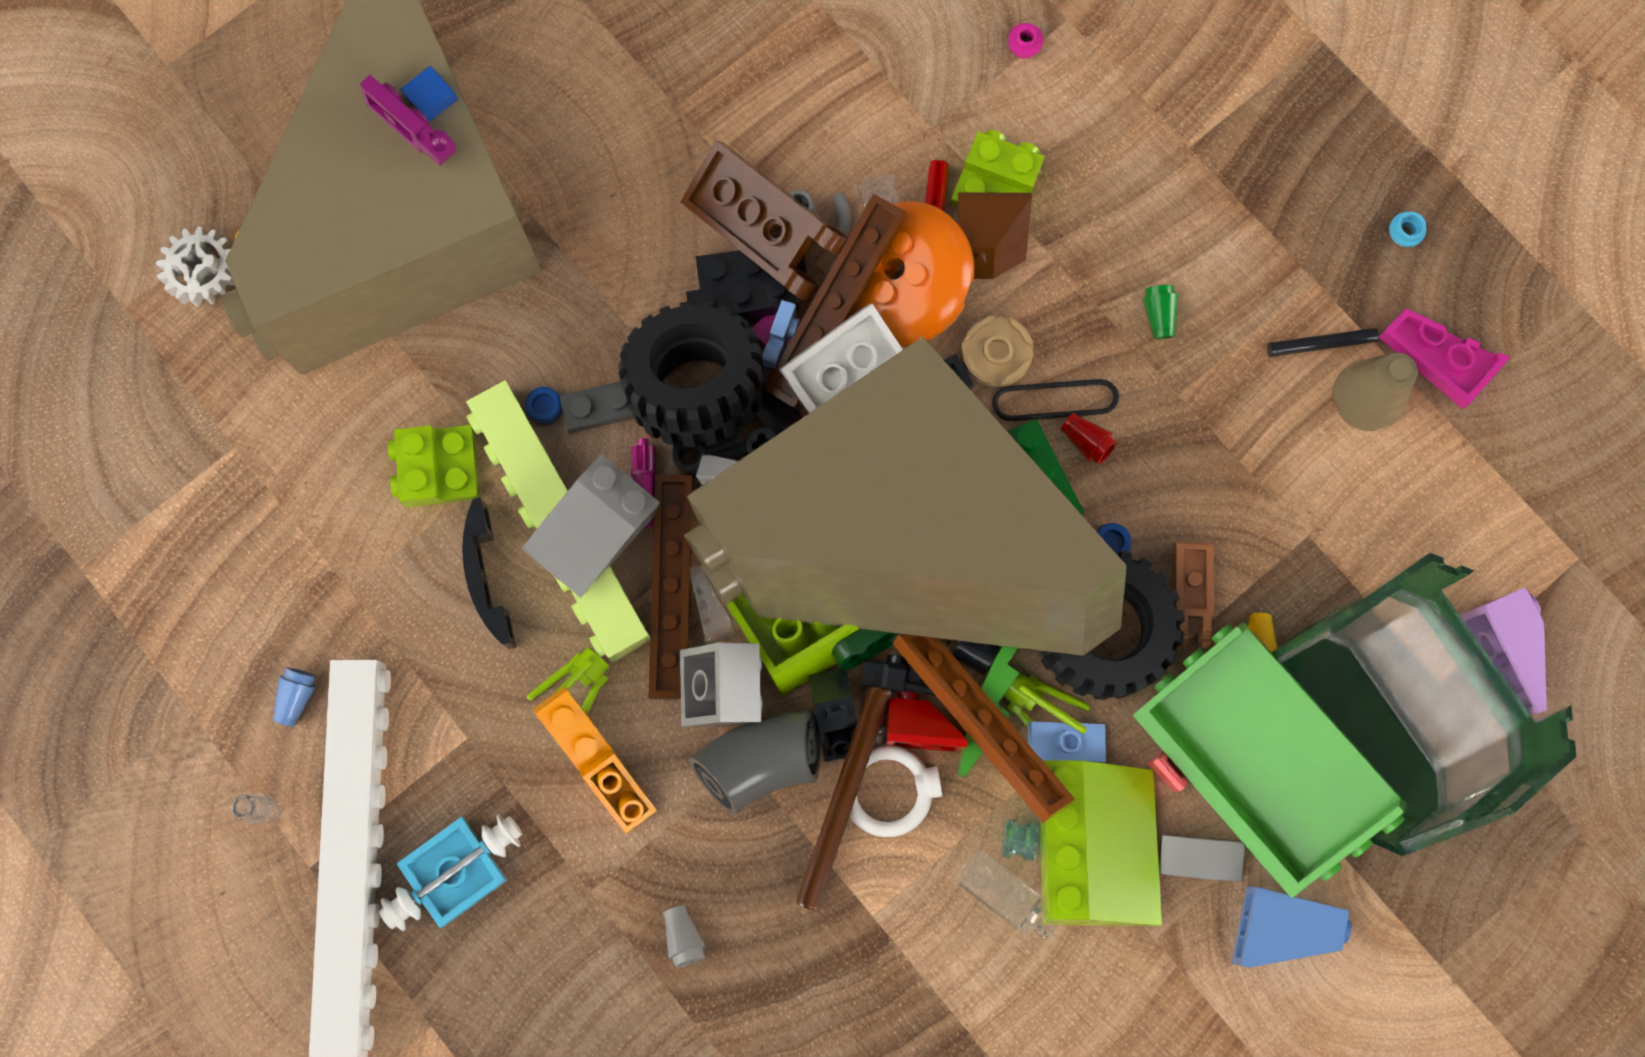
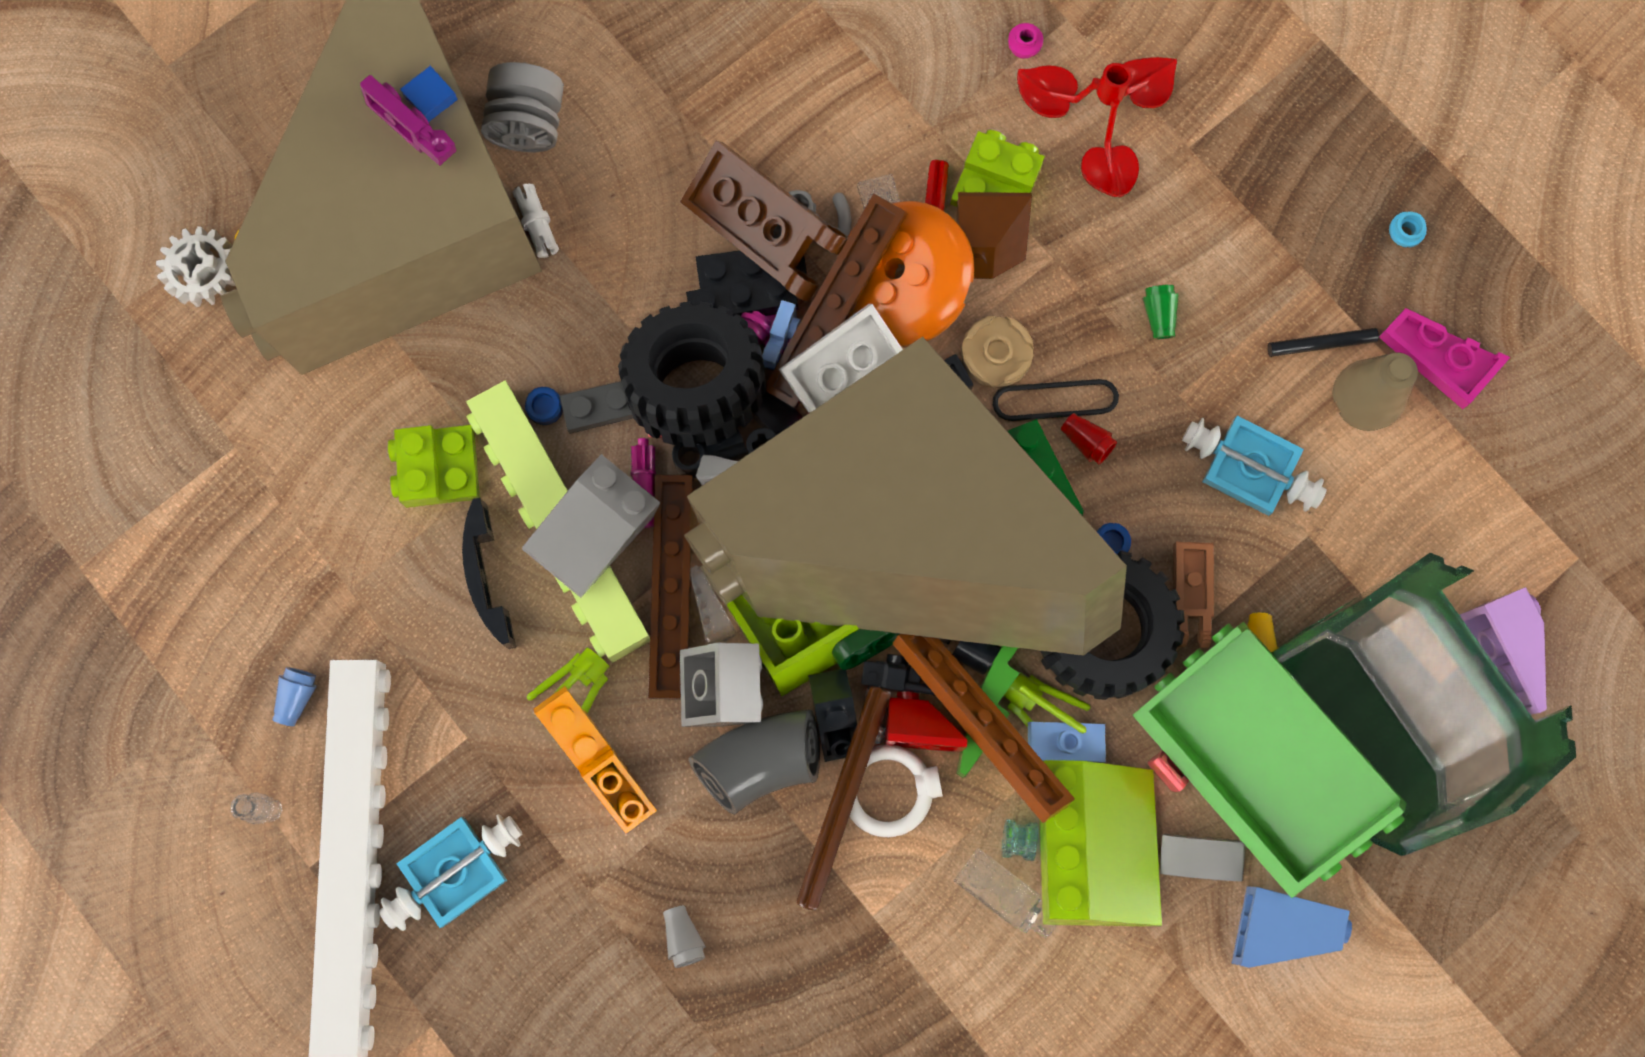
none -> light grey wheel [481,62,564,153]
none -> white pin [513,183,559,258]
none -> dark pink plate [741,311,771,344]
none -> red plant [1017,57,1177,197]
none -> medium azure plate [1182,416,1327,516]

